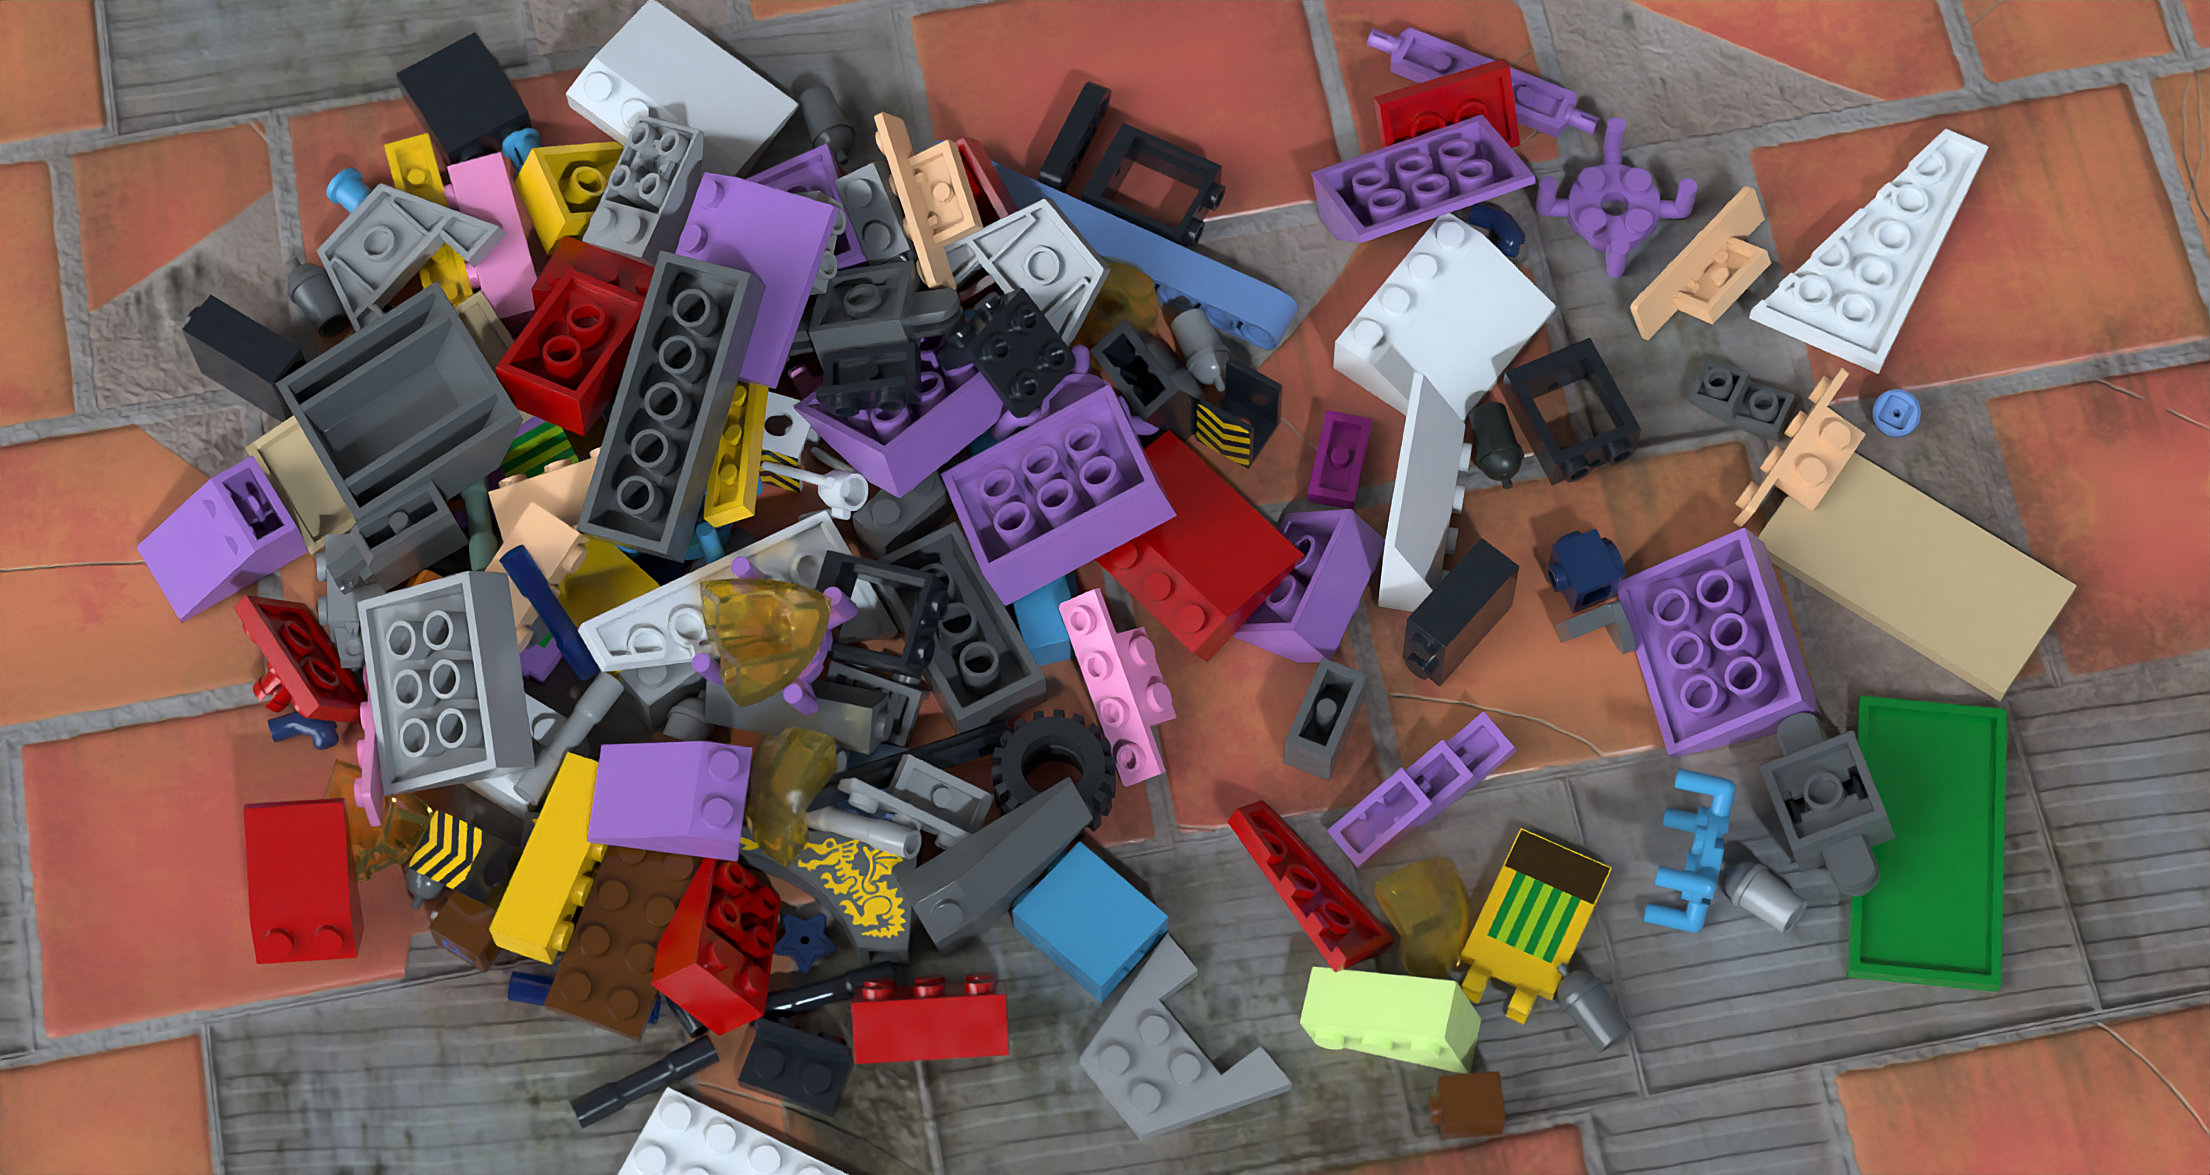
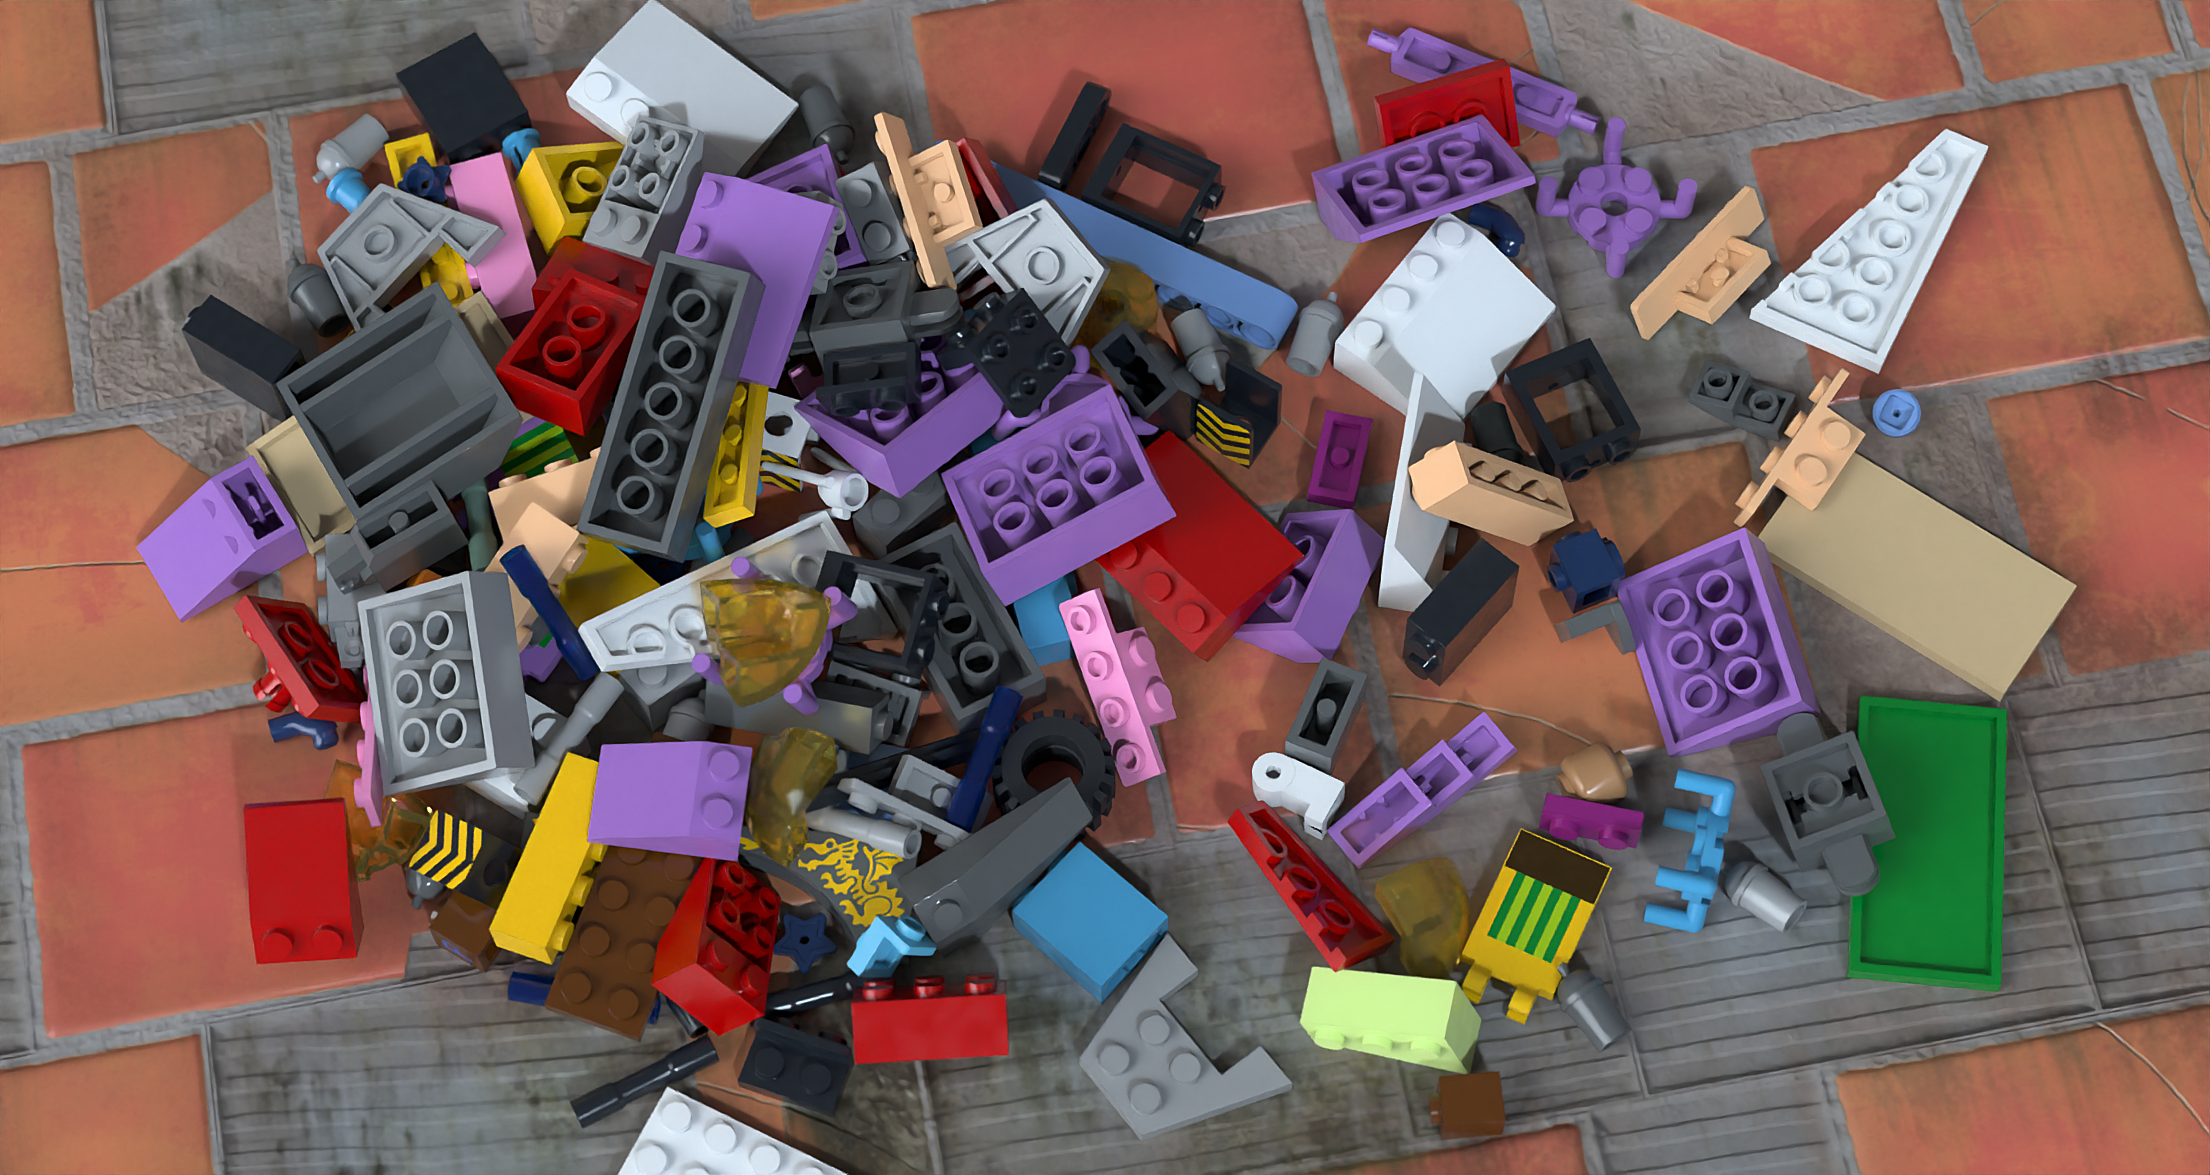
none -> light grey piece [312,114,389,184]
none -> dark blue plate [397,156,452,204]
none -> medium azure bracket [847,914,937,977]
none -> clear blue piece [943,686,1023,833]
none -> white leg [1252,752,1345,840]
none -> light grey piece [1286,291,1345,377]
none -> light nougat brick [1408,441,1574,546]
none -> magenta plate [1539,793,1644,850]
none -> medium nougat head [1556,742,1633,806]

